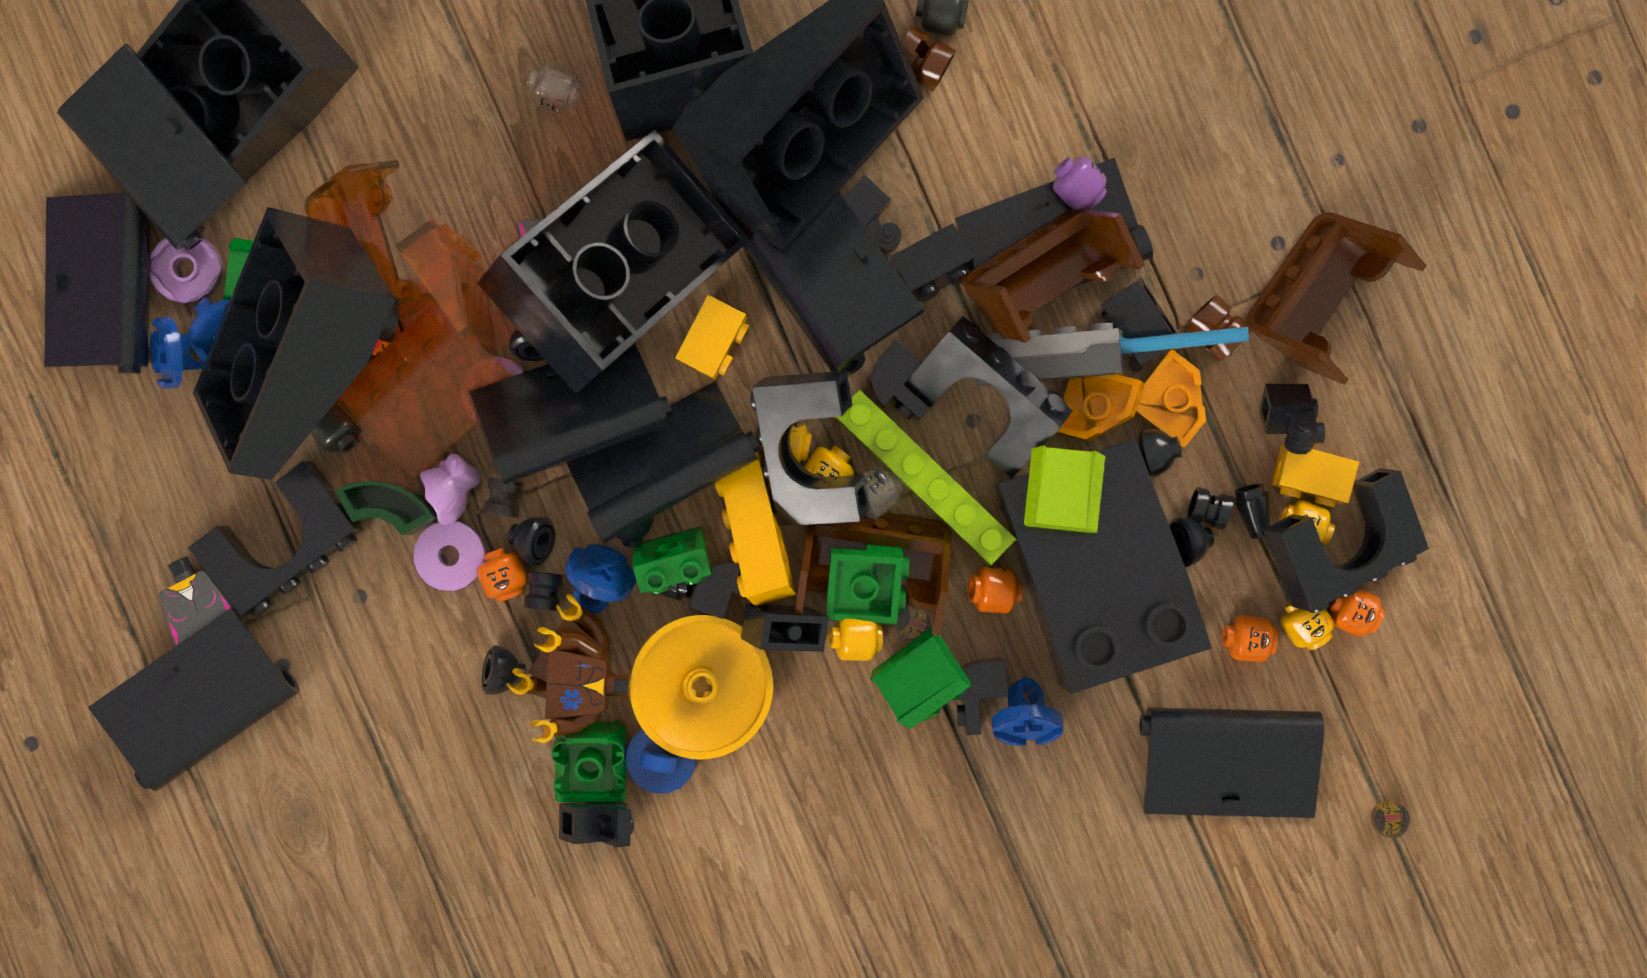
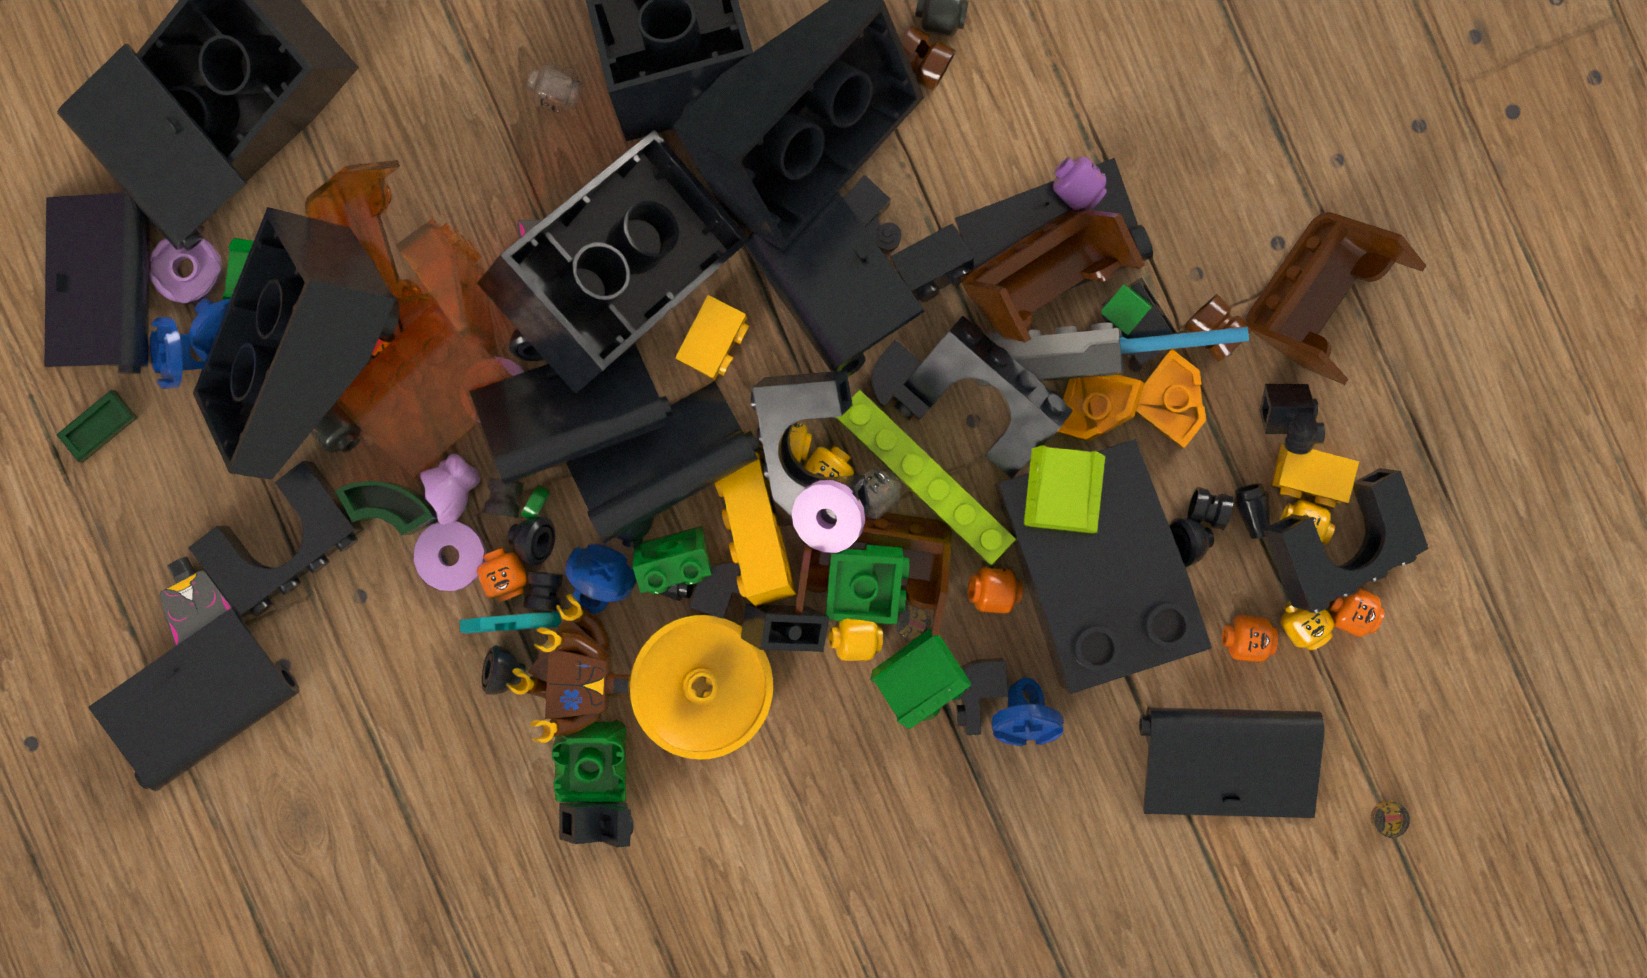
blue tile [626,728,696,793] -> none
black brick [1139,428,1182,477] -> none
none -> dark green tile [56,390,138,462]
none -> teal tile [459,612,561,634]
none -> green tile [521,484,550,519]
none -> tile [792,480,865,553]
none -> green tile [1100,283,1152,335]

